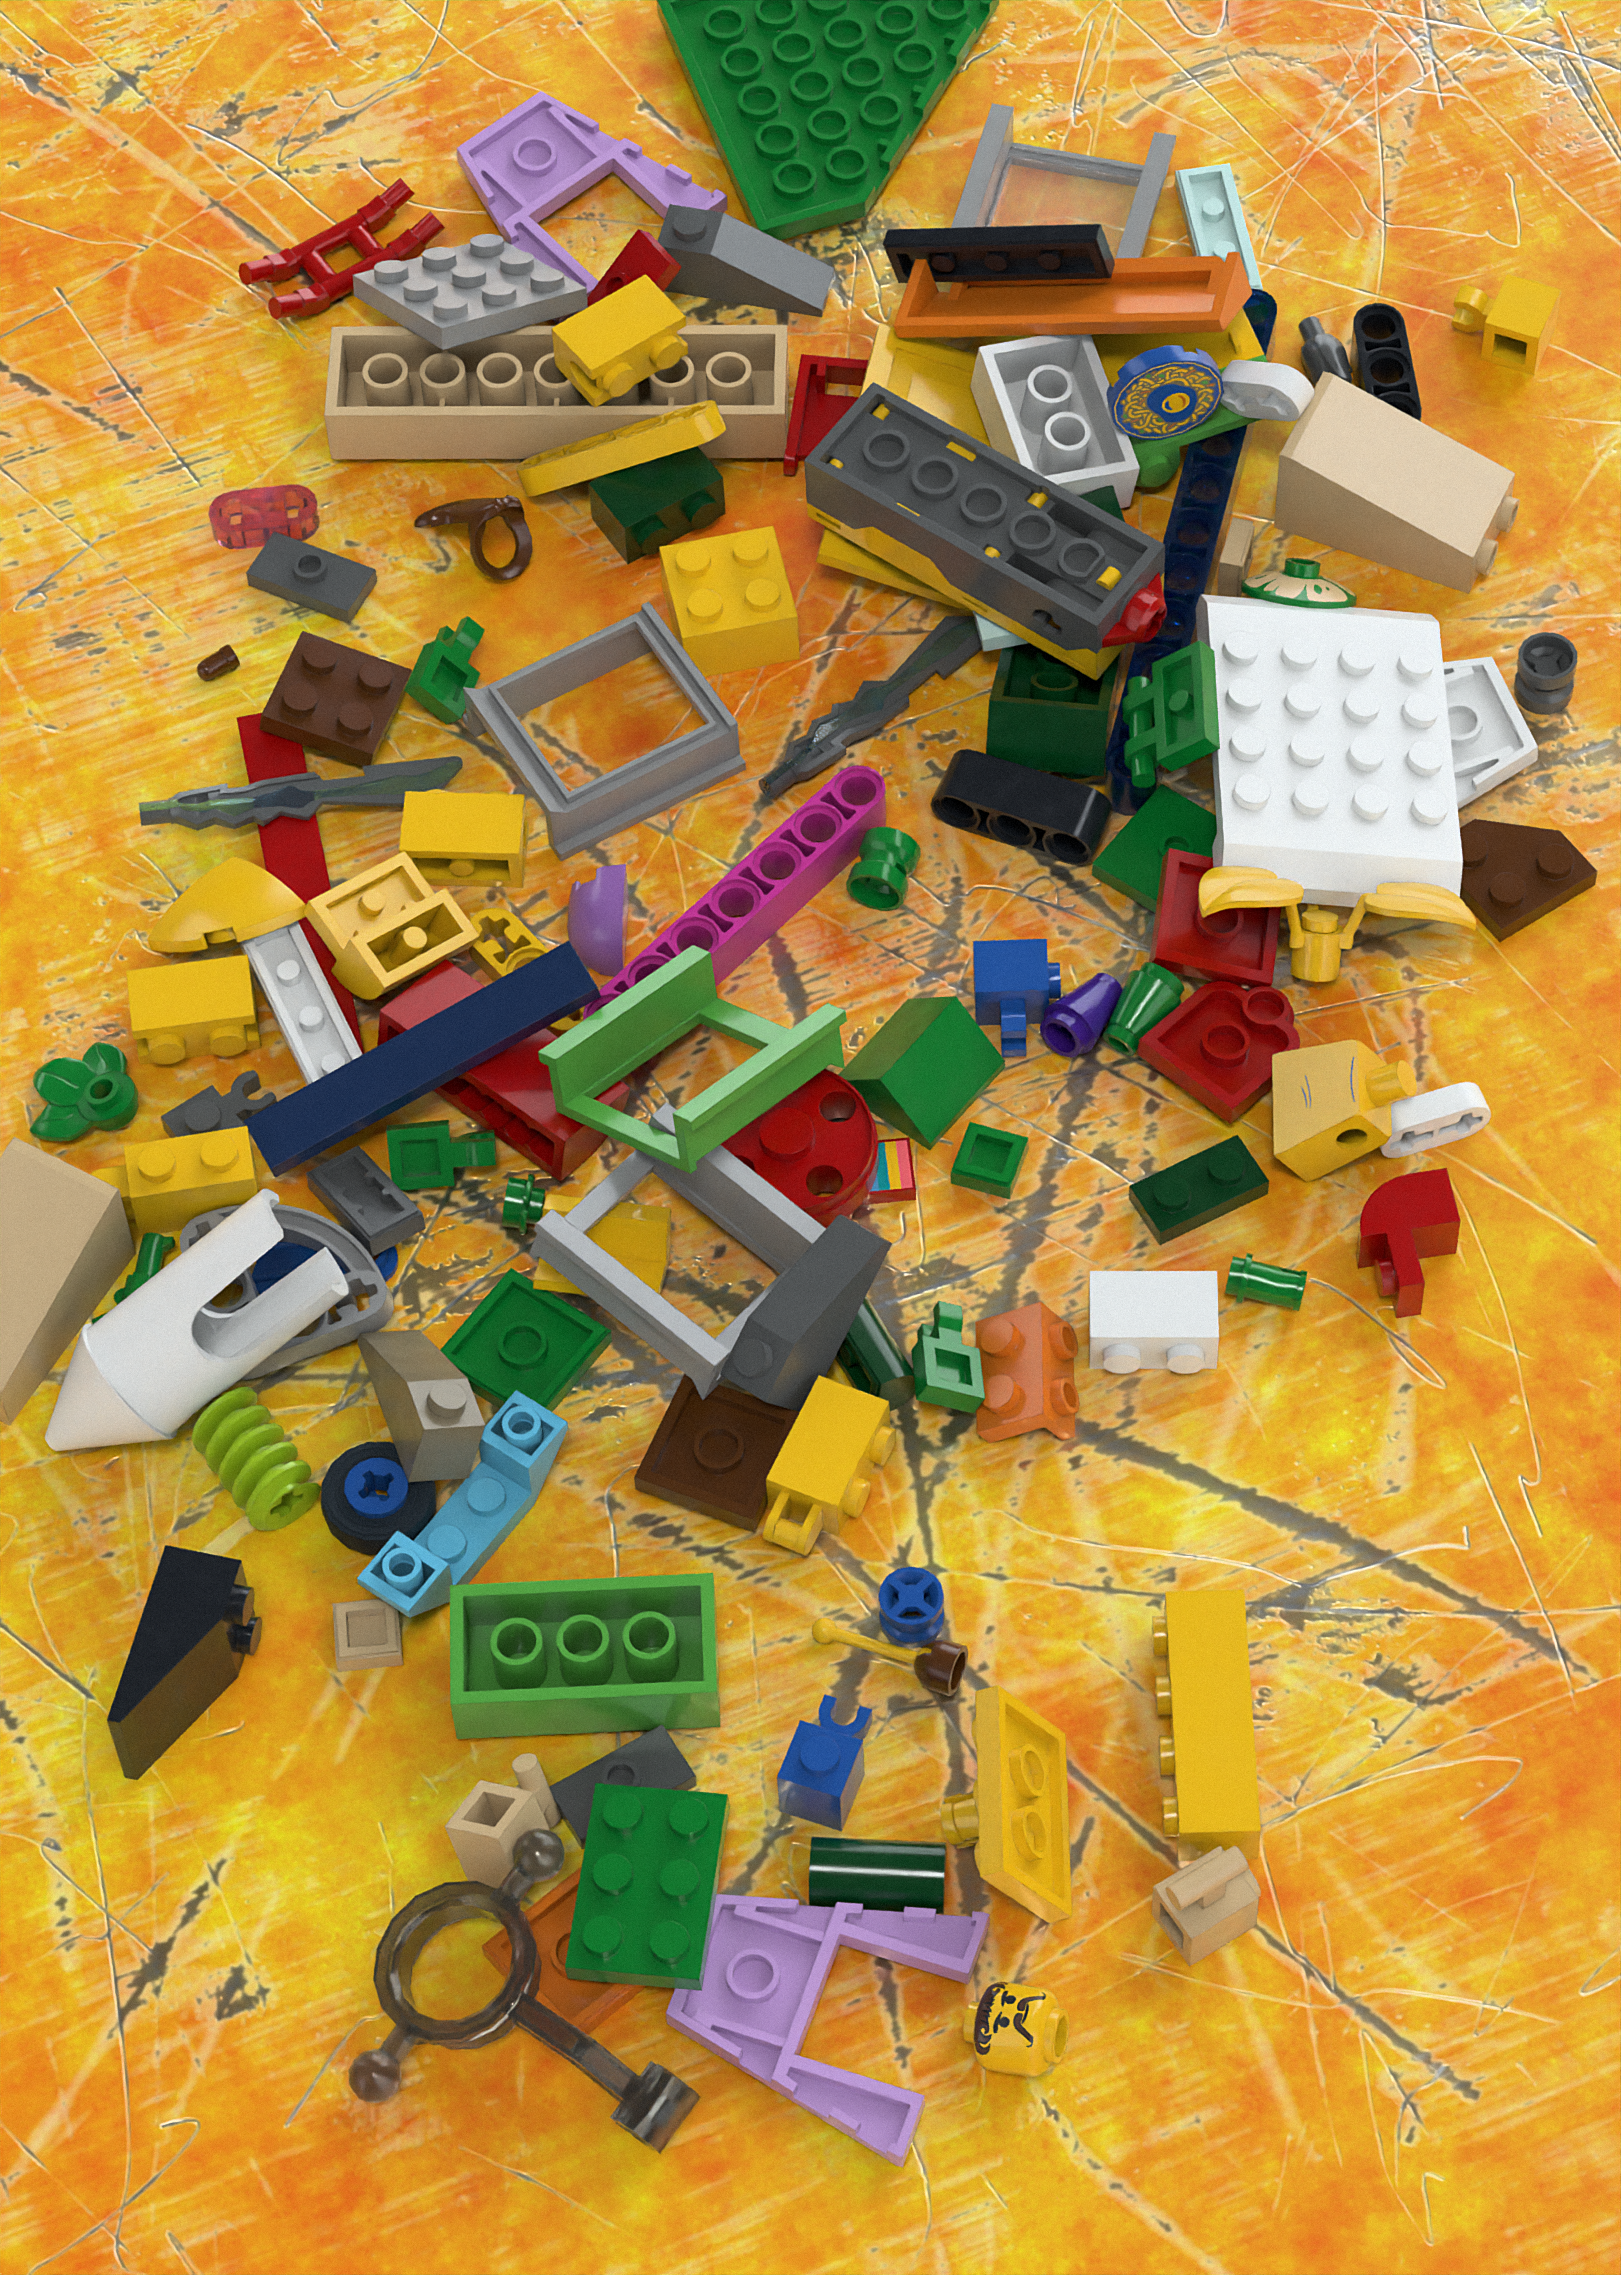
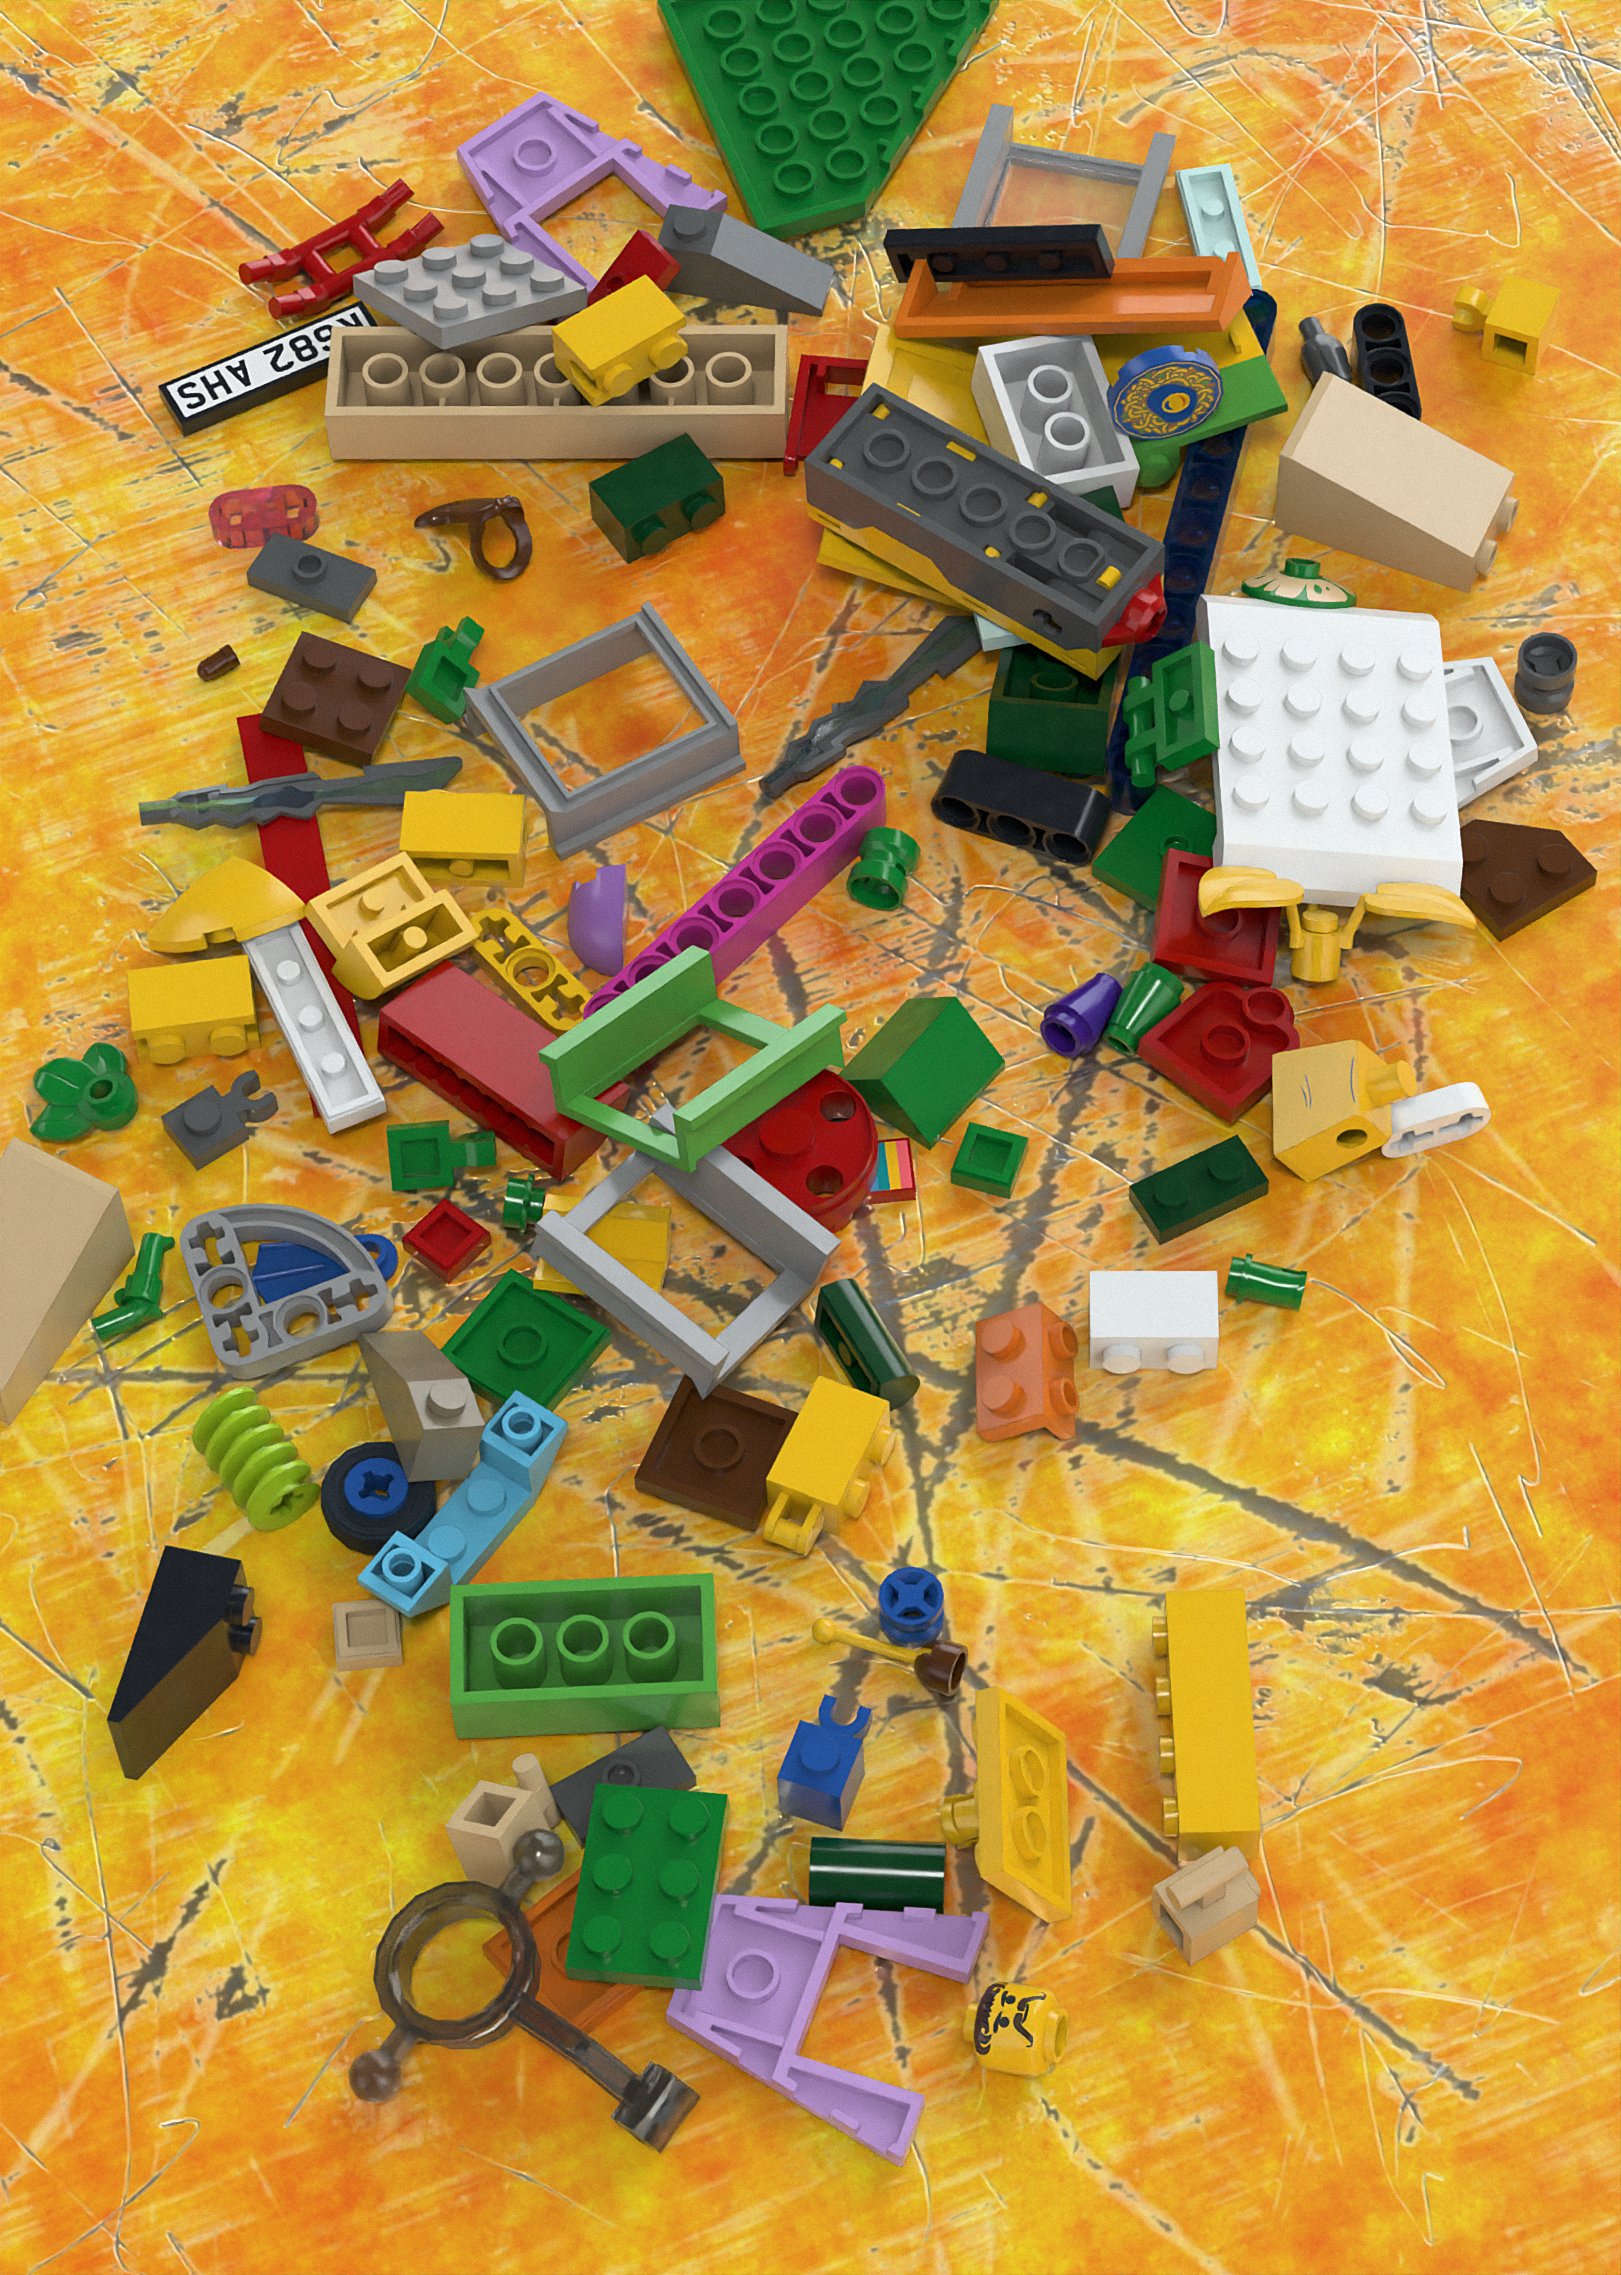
white piece [44,1188,349,1451] -> none
yellow brick [90,1126,260,1237] -> none
dark blue tile [243,941,601,1178] -> none
dark grey plate [306,1145,426,1257] -> none
yellow beam [516,400,726,496] -> none
yellow brick [659,526,800,677] -> none
dark grey slope [720,1214,892,1412] -> none
green plate [911,1301,985,1413] -> none
blue brick [973,939,1061,1057] -> none
tan tile [1217,517,1255,598] -> none
white beam [1220,360,1315,422] -> none
red brick [1356,1168,1461,1318] -> none
none -> tile [158,301,378,437]
none -> red tile [402,1198,492,1284]

